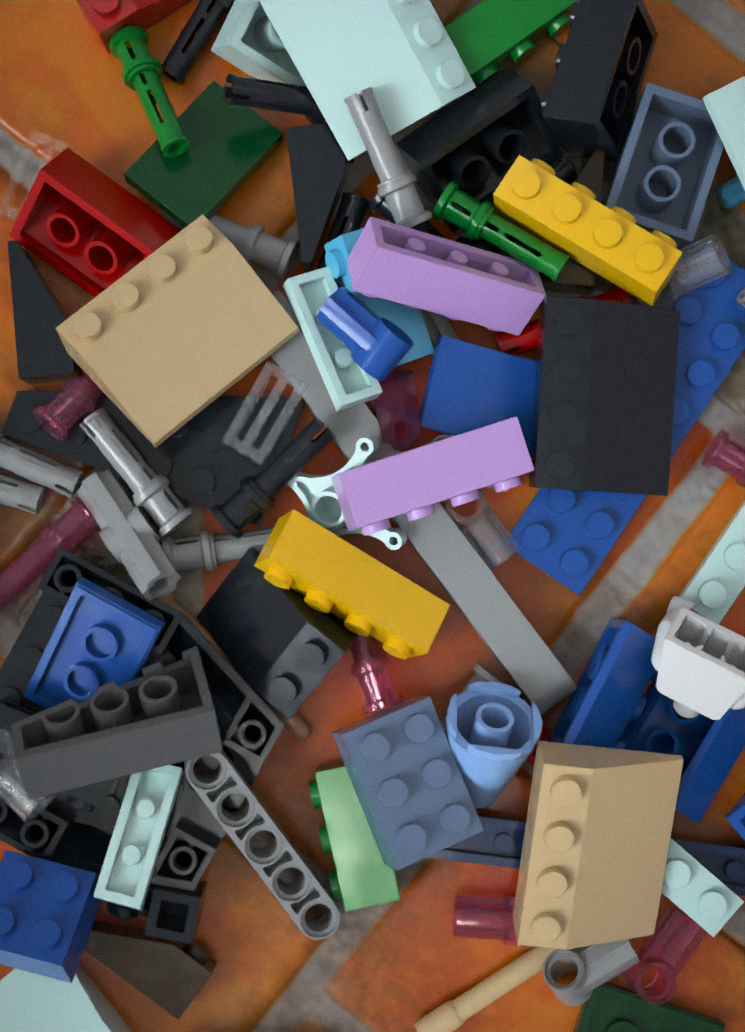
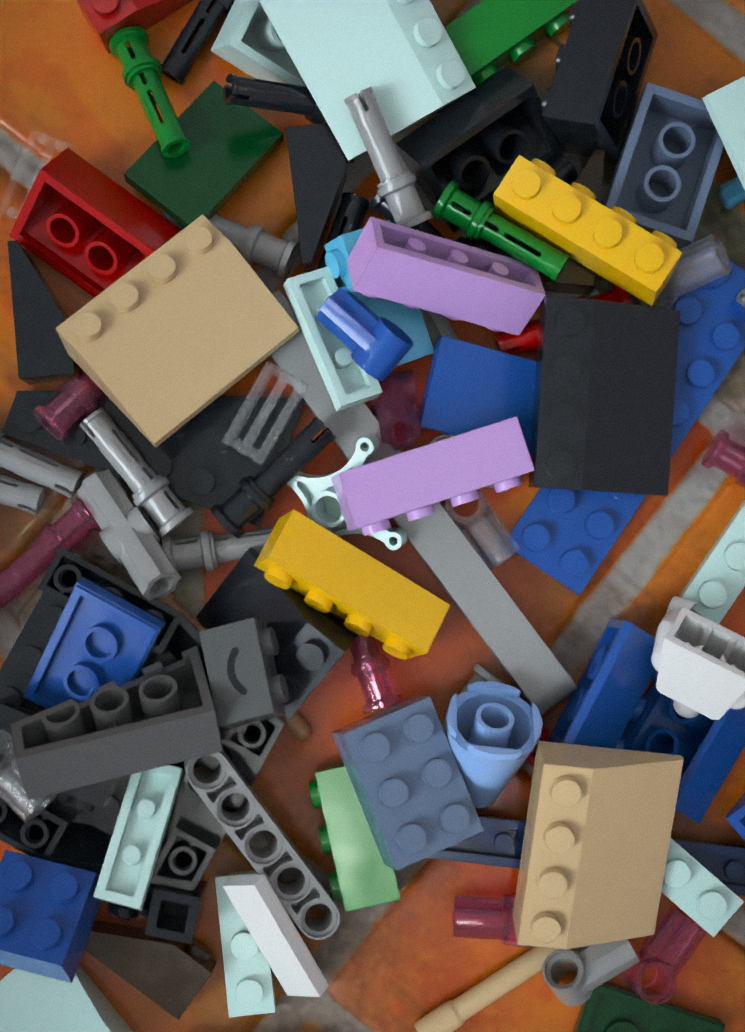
none -> dark grey brick [199,617,289,728]
none -> light aqua plate [215,870,276,1018]
none -> white tile [222,874,329,997]

